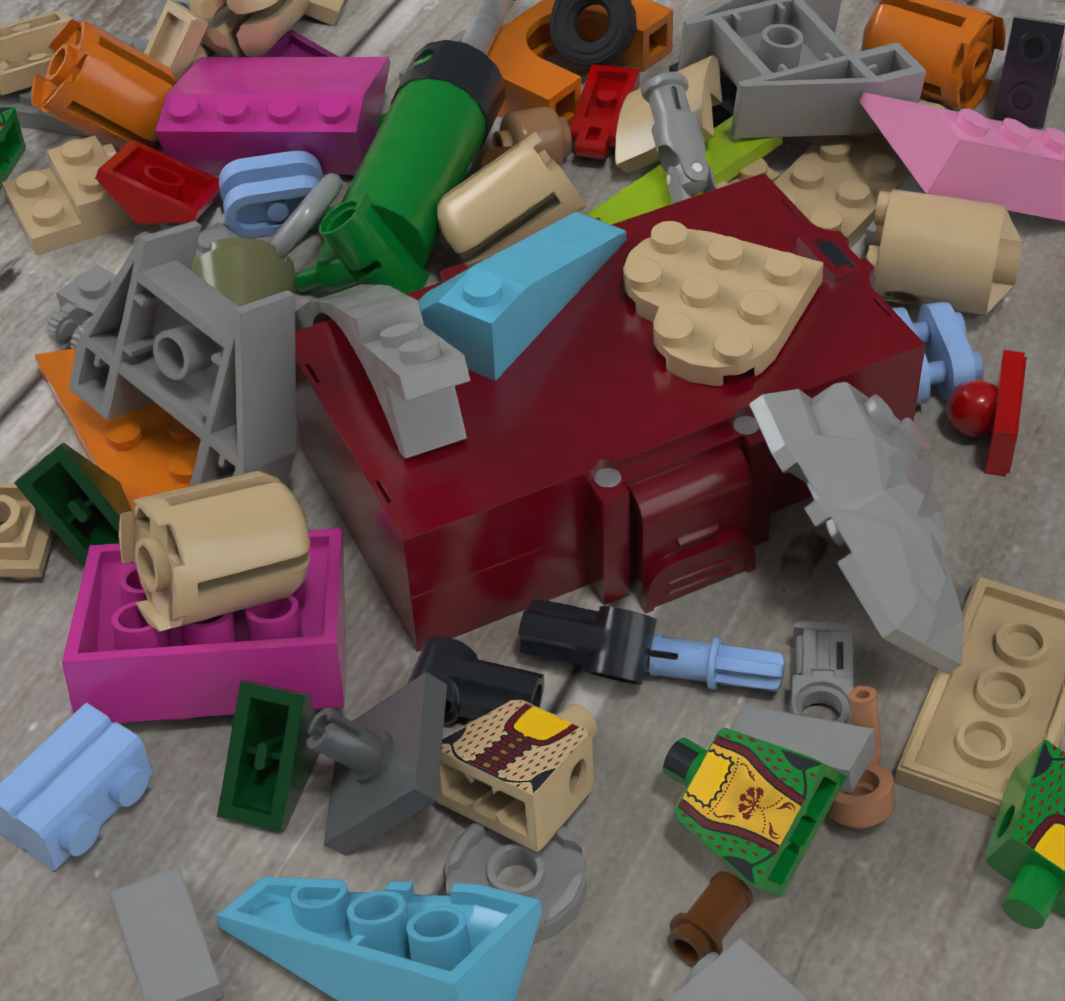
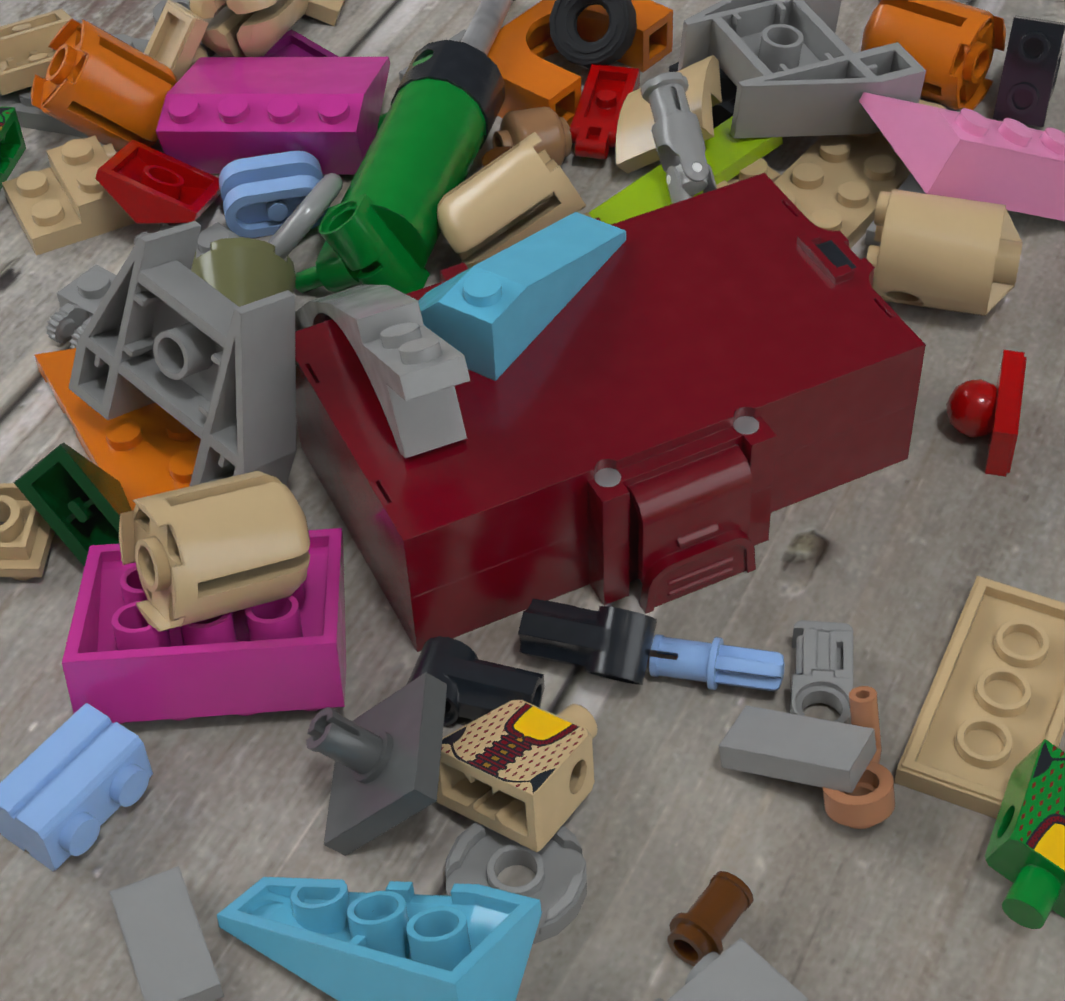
dark green slope [217,680,320,832] -> none
tan plate [623,221,823,386] -> none
torso [663,727,848,896] -> none
light grey wedge [749,382,964,674] -> none
light blue brick [892,302,984,405] -> none

